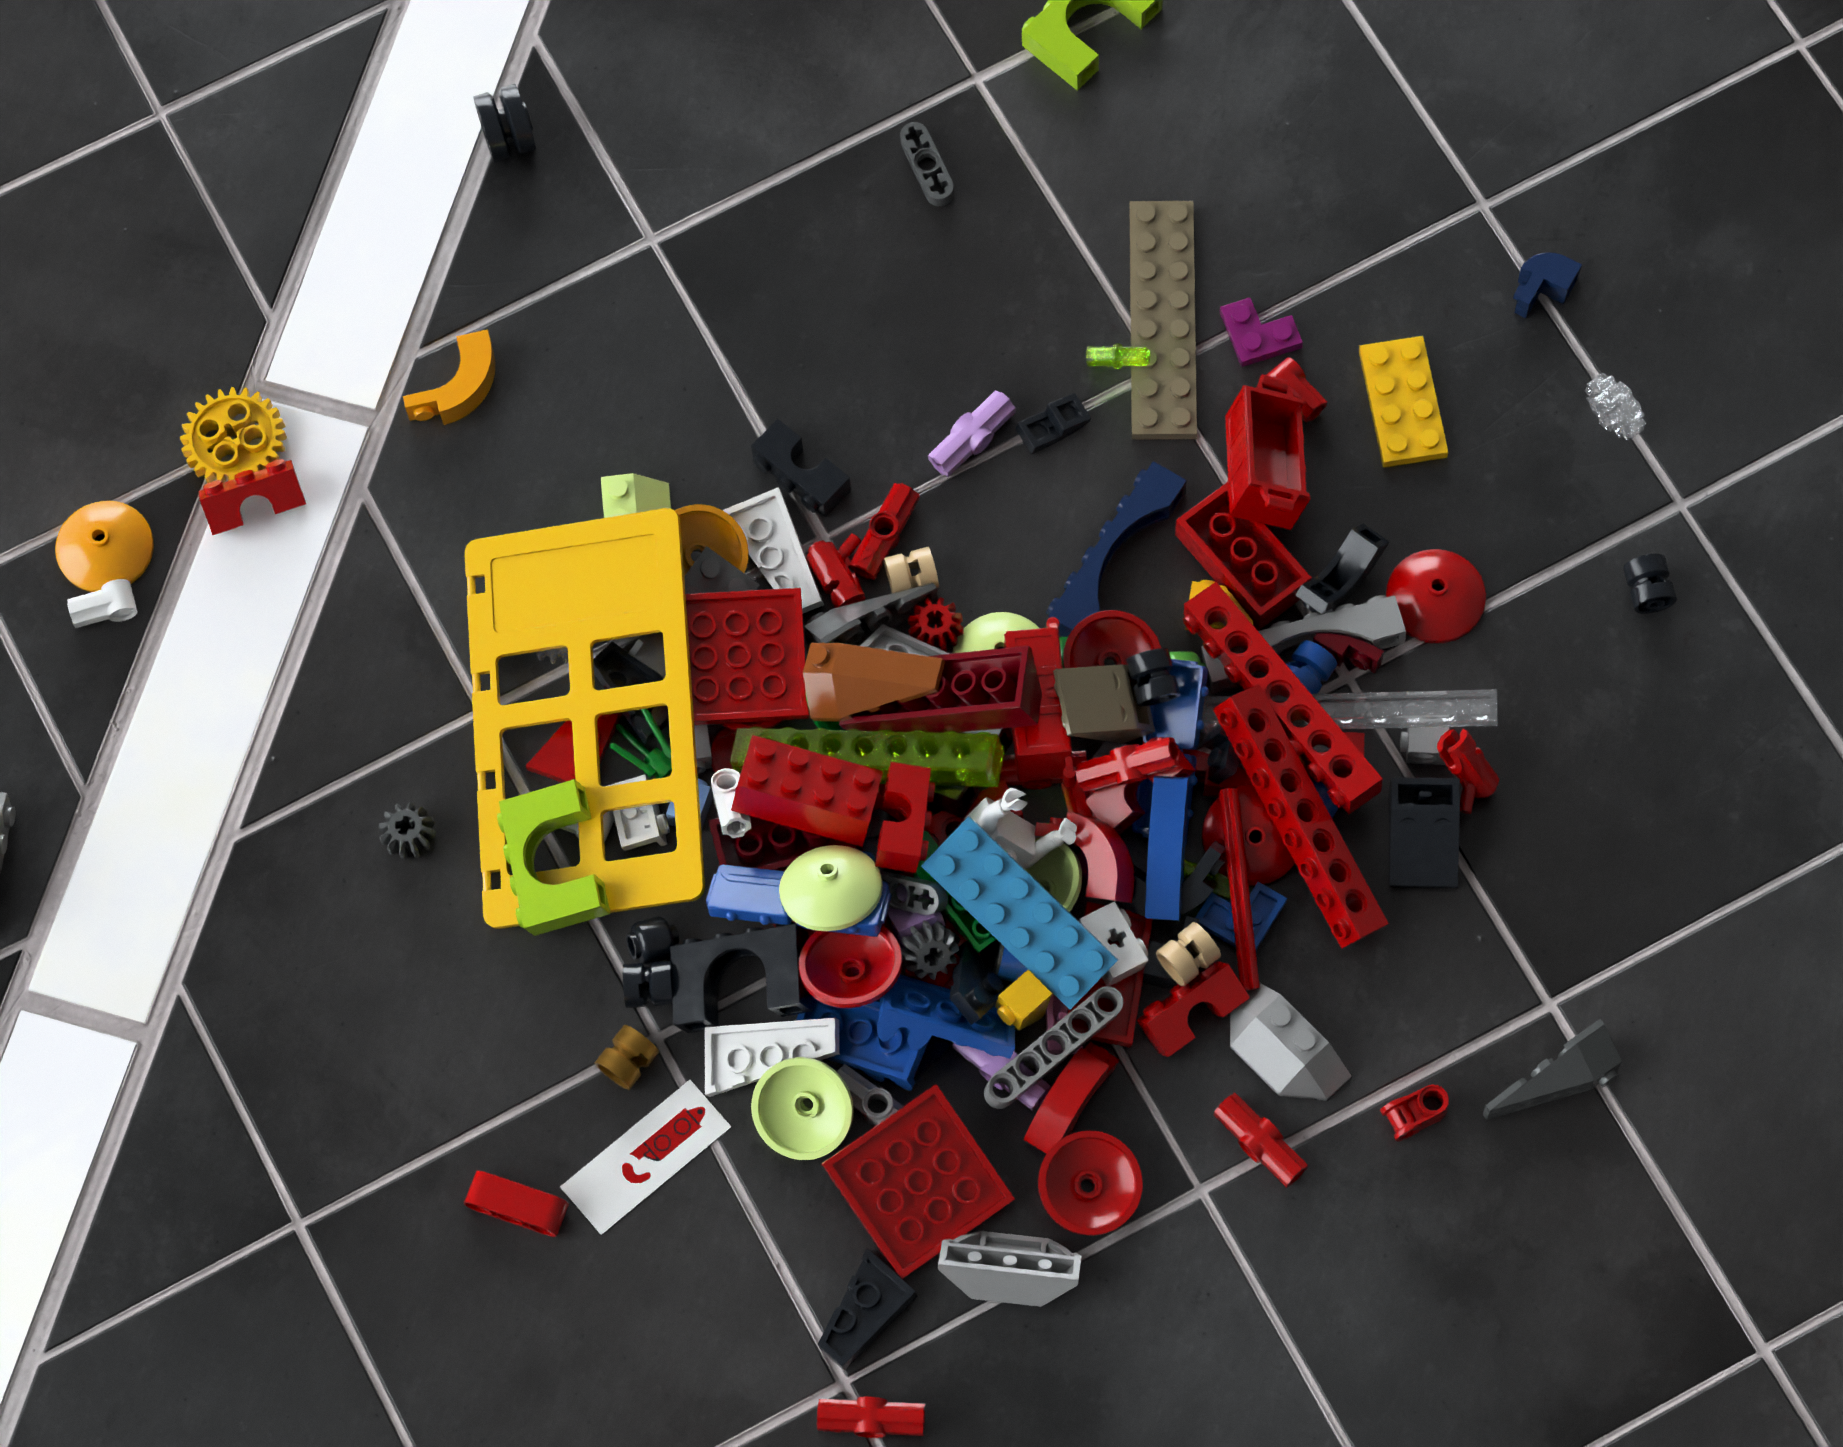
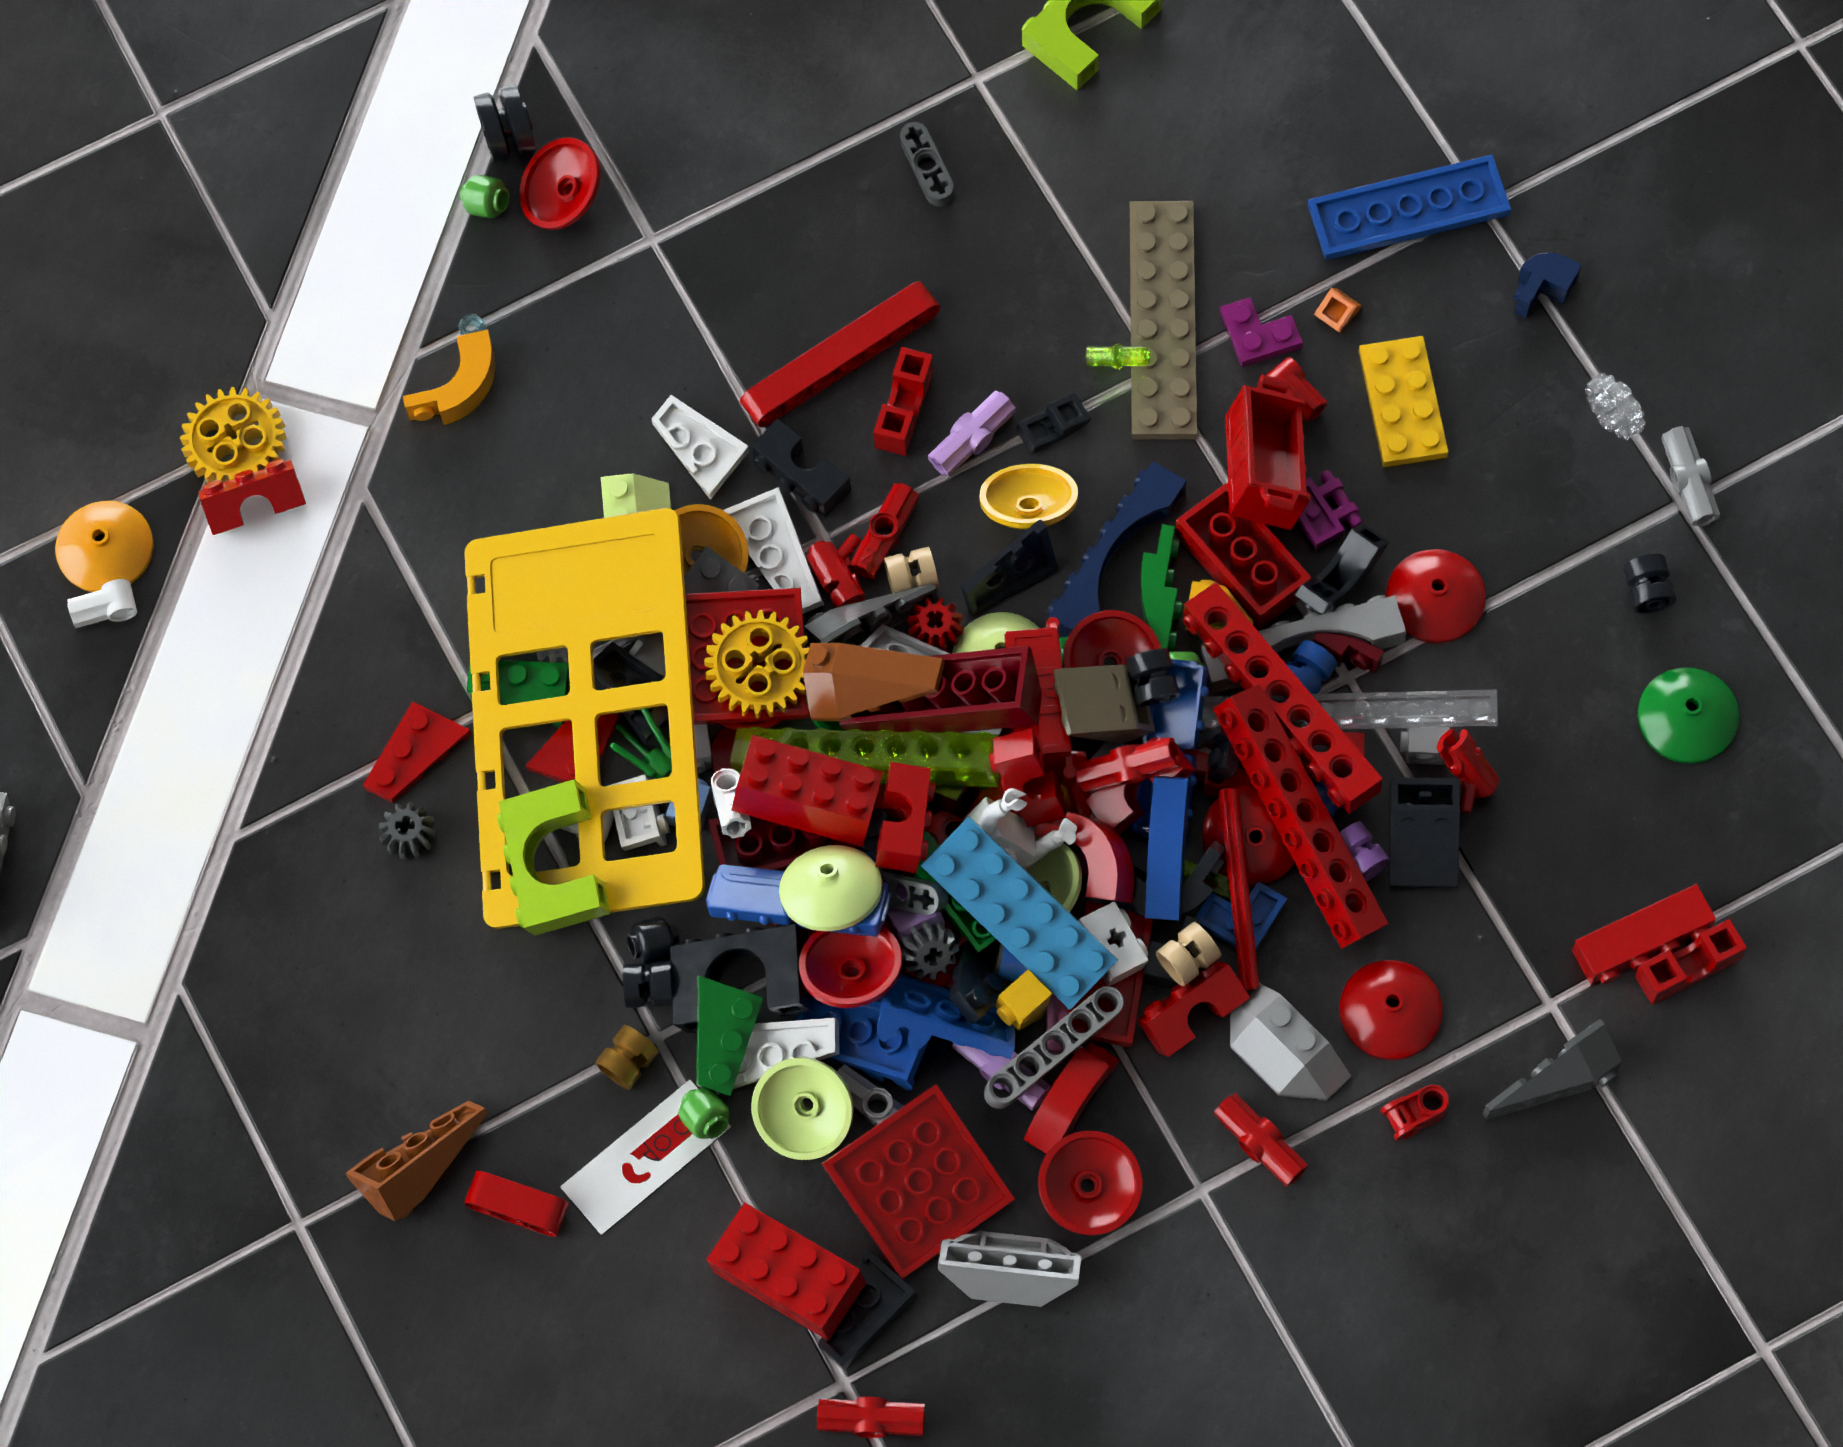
none -> dark orange wedge [345,1101,488,1222]
none -> red wing [363,702,471,803]
none -> clear light blue hinge [458,314,486,335]
none -> bright green head [460,175,510,218]
none -> green wing [467,660,569,728]
none -> red dish [519,137,601,230]
none -> white wing [652,395,749,500]
none -> bright green head [678,1088,730,1139]
none -> green wing [696,975,763,1096]
none -> yellow gear [704,610,809,718]
none -> red brick [706,1202,866,1341]
none -> red beam [740,281,941,428]
none -> red arch [873,347,934,456]
none -> black wing [961,519,1059,616]
none -> yellow dish [979,464,1078,530]
none -> red arch [989,728,1066,827]
none -> green slope [1141,524,1183,651]
none -> magenta plate [1297,470,1364,550]
none -> blue plate [1307,154,1511,261]
none -> orange slope [1314,288,1362,333]
none -> red dish [1339,960,1443,1060]
none -> medium lavender wheel [1340,821,1390,882]
none -> red brick [1572,884,1716,986]
none -> red arch [1635,919,1747,1005]
none -> green dish [1638,667,1739,764]
none -> light grey piece [1661,426,1720,527]

